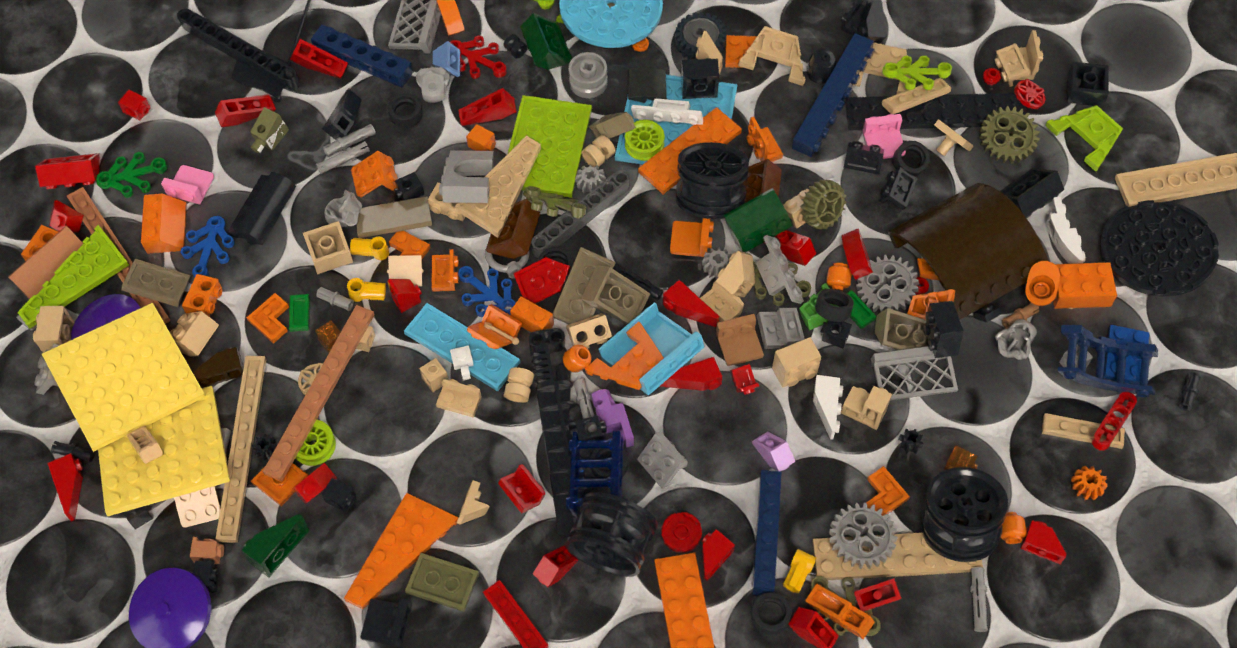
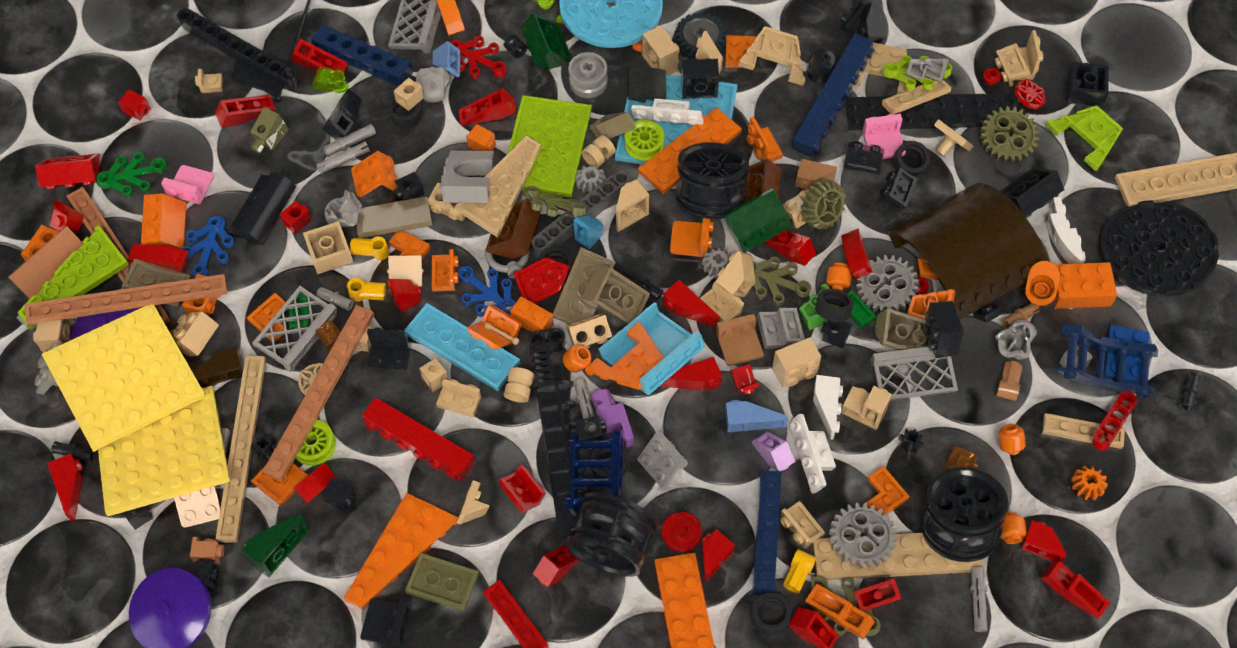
tan slope [126,426,163,464] -> none
white plate [450,345,474,381] -> none
light grey bracket [755,235,804,304] -> none
none -> nougat plate [25,274,227,325]
none -> red slope [127,244,189,273]
none -> tan bracket [195,69,223,93]
none -> light grey fence [252,286,337,372]
none -> red brick [279,200,311,235]
none -> clear neon green piece [312,67,348,93]
none -> red brick [362,398,475,481]
none -> black bracket [367,328,411,370]
none -> tan brick [394,78,424,111]
none -> dark azure slope [574,215,603,249]
none -> tan slope [616,179,649,232]
none -> tan brick [642,25,680,75]
none -> medium blue slope [725,400,788,432]
none -> tan bracket [780,501,825,548]
none -> white bracket [789,414,836,493]
none -> medium nougat slope [795,159,837,190]
none -> light grey slope [906,59,949,82]
none -> medium nougat piece [996,361,1022,401]
none -> orange head [998,424,1026,455]
none -> red slope [1041,561,1110,619]

